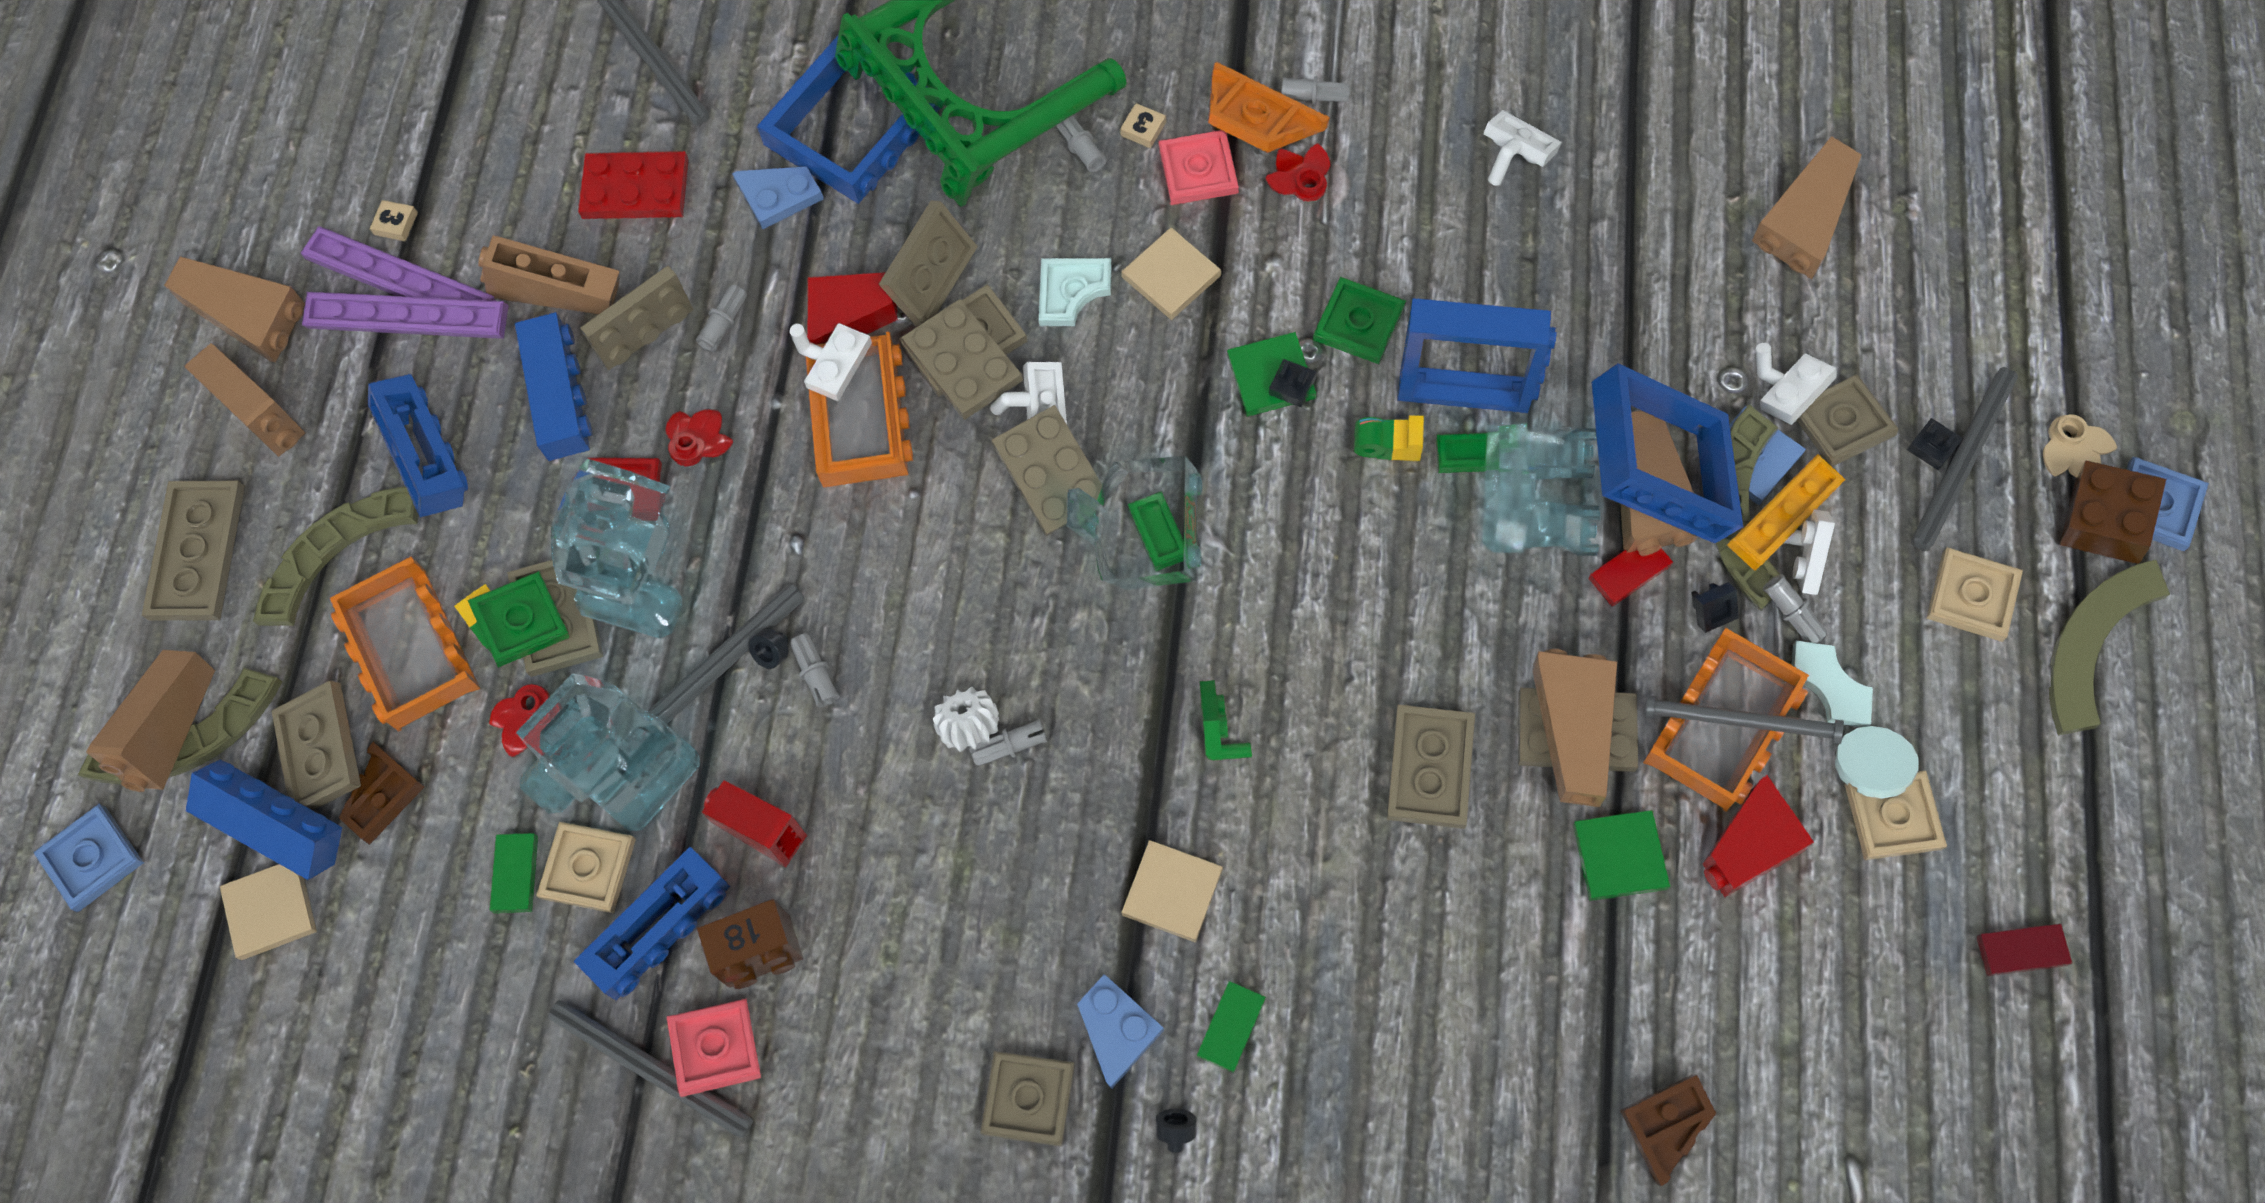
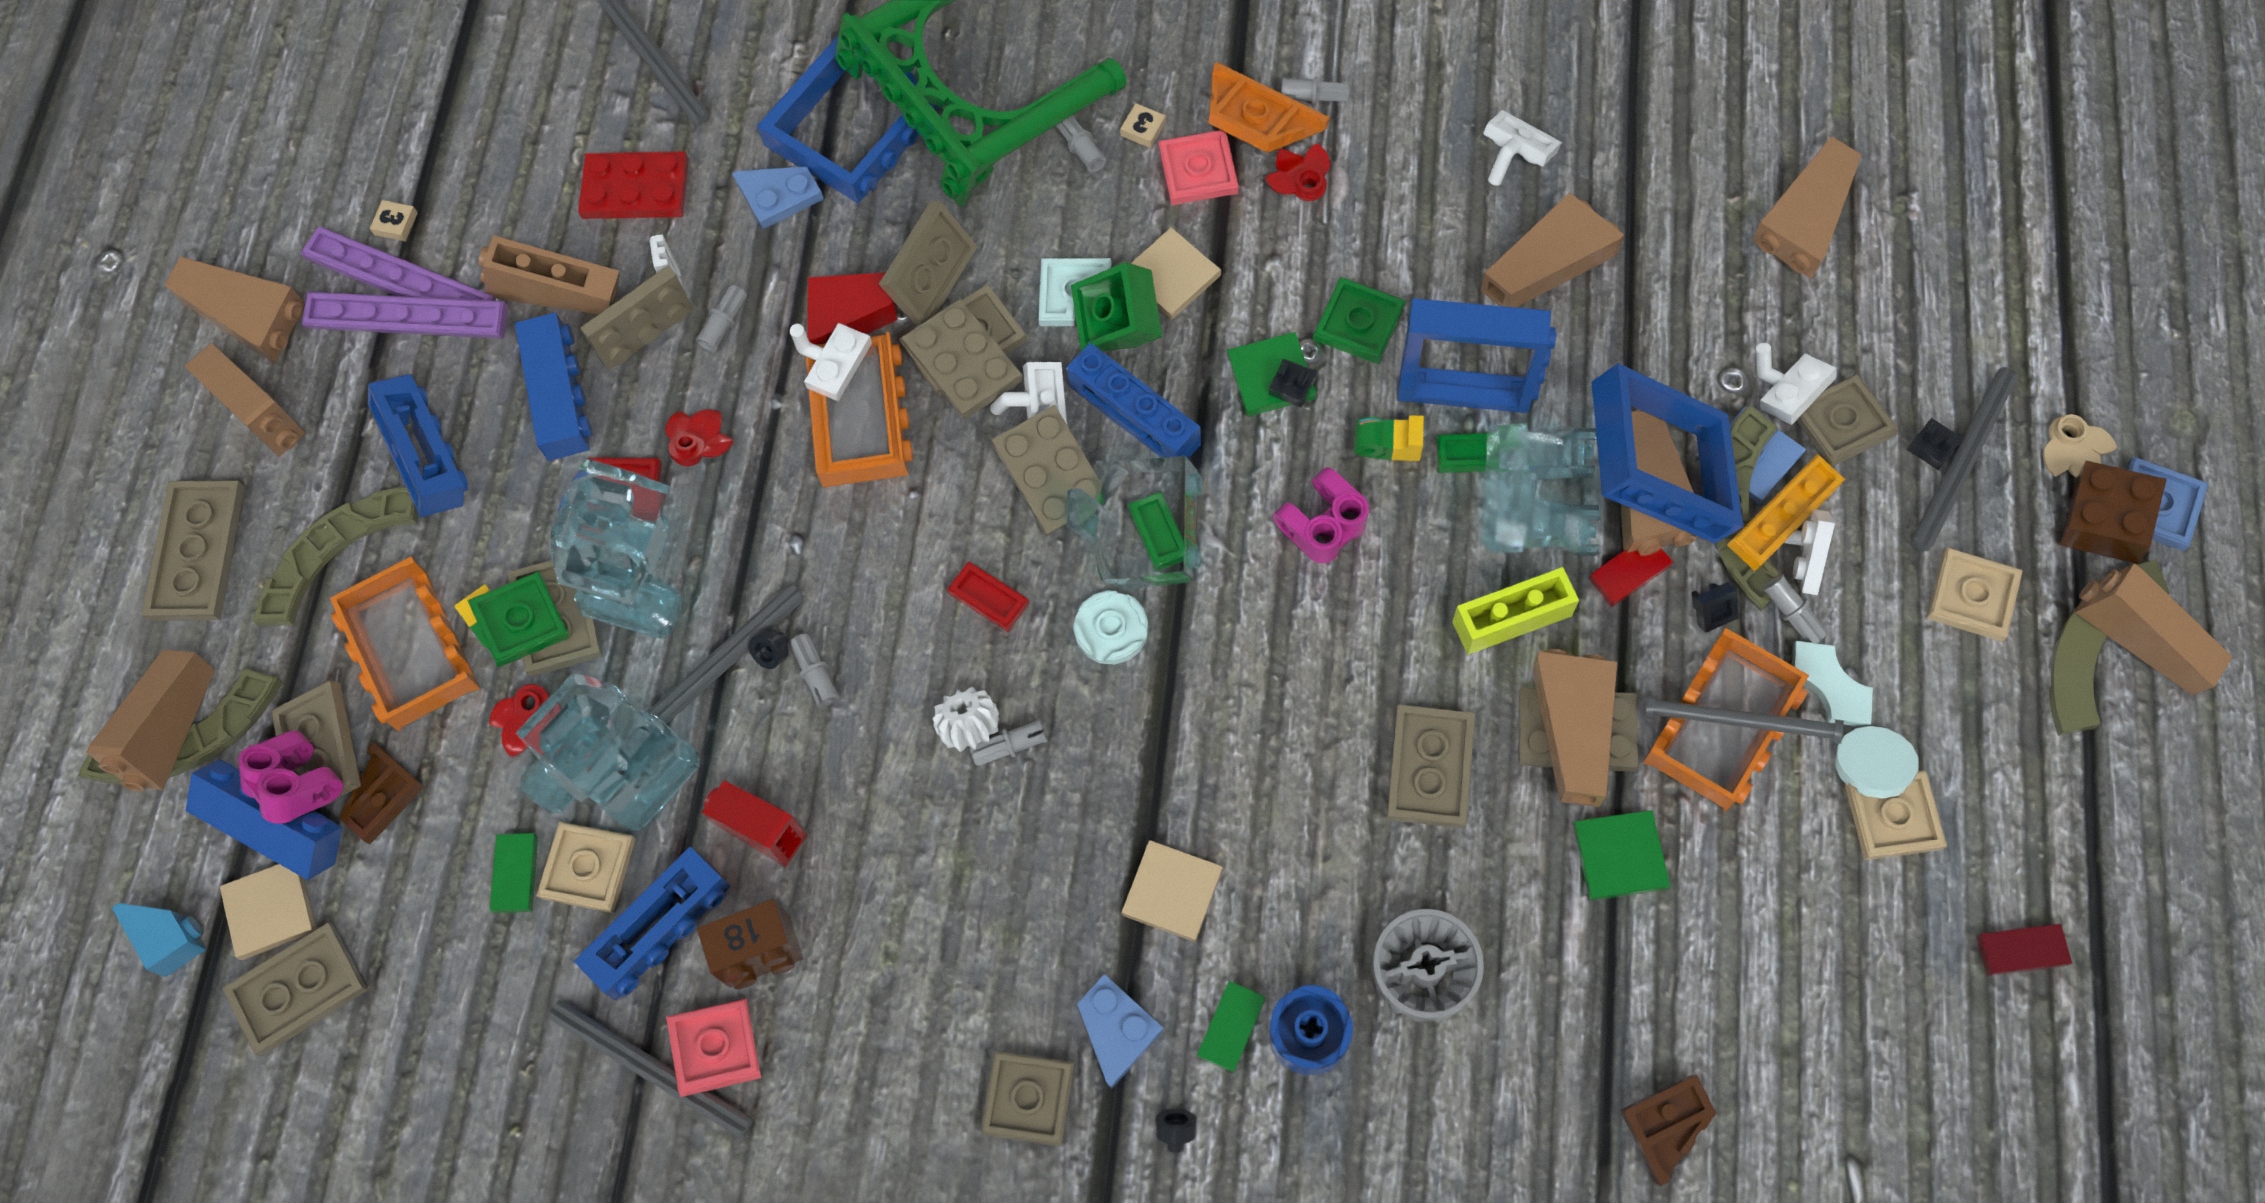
medium blue plate [33,804,144,912] -> none
green plate [1200,680,1252,761] -> none
red slope [1702,775,1814,897] -> none
none -> dark azure slope [112,903,206,977]
none -> dark tan plate [222,923,368,1057]
none -> dark pink piece [238,730,343,824]
none -> white tile [649,234,683,287]
none -> red tile [947,561,1030,632]
none -> blue brick [1066,343,1201,470]
none -> green slope [1071,262,1162,351]
none -> light aqua tile [1073,590,1149,665]
none -> blue brick [1269,985,1353,1075]
none -> dark pink piece [1272,467,1369,563]
none -> light grey gear [1372,909,1484,1022]
none -> neon yellow brick [1452,567,1579,655]
none -> medium nougat slope [1480,192,1624,308]
none -> medium nougat slope [2074,564,2233,695]

